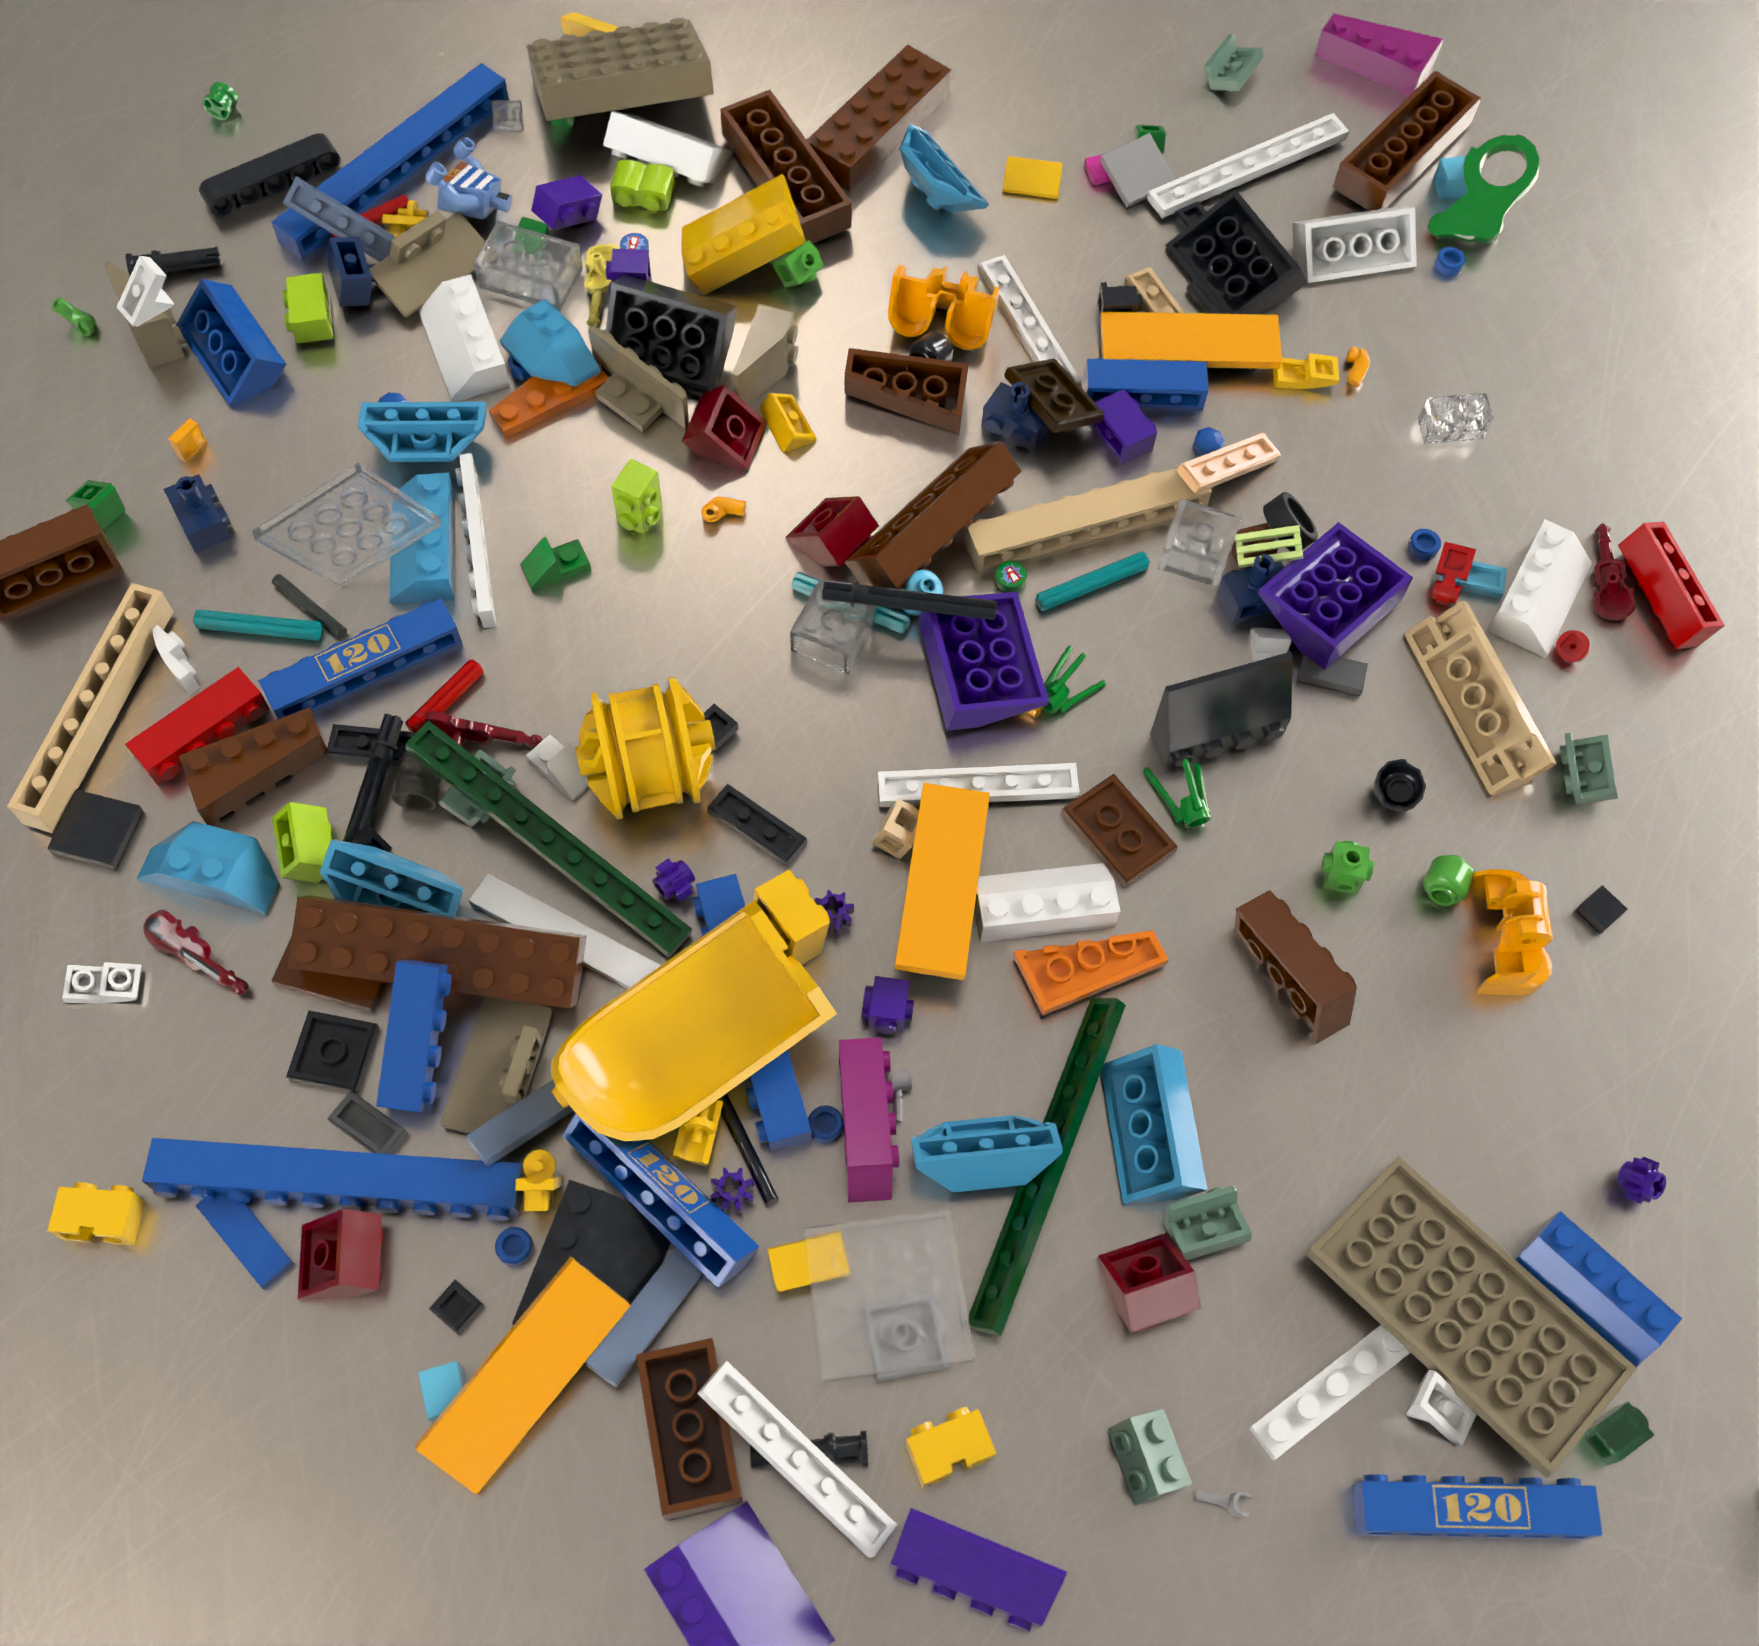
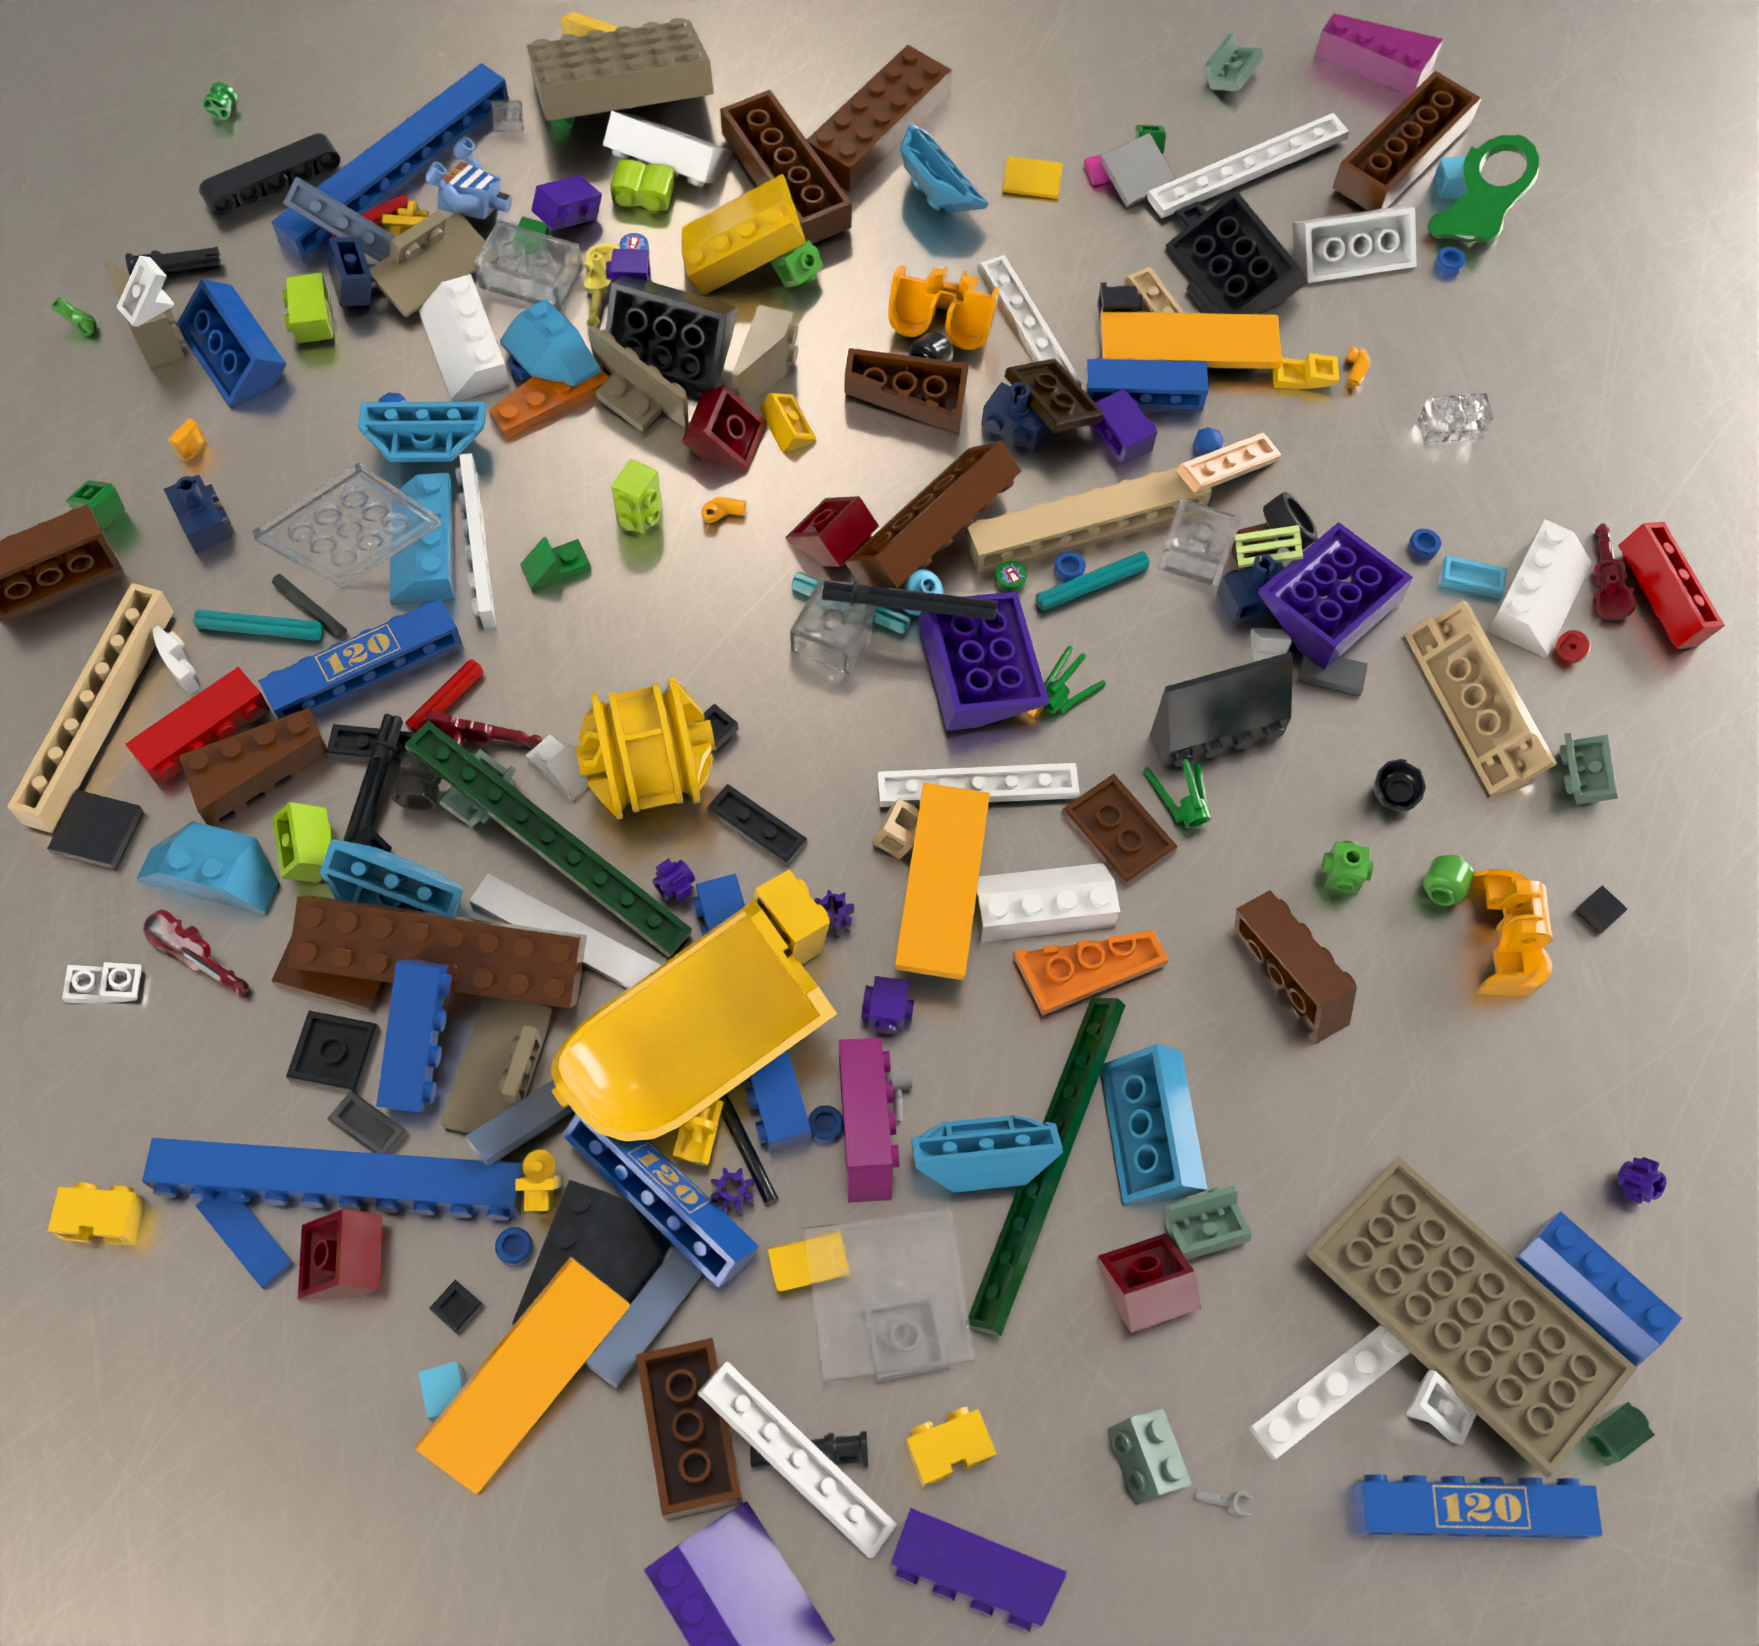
red plate [1431,541,1477,606] -> none
none -> blue tile [1053,552,1086,583]

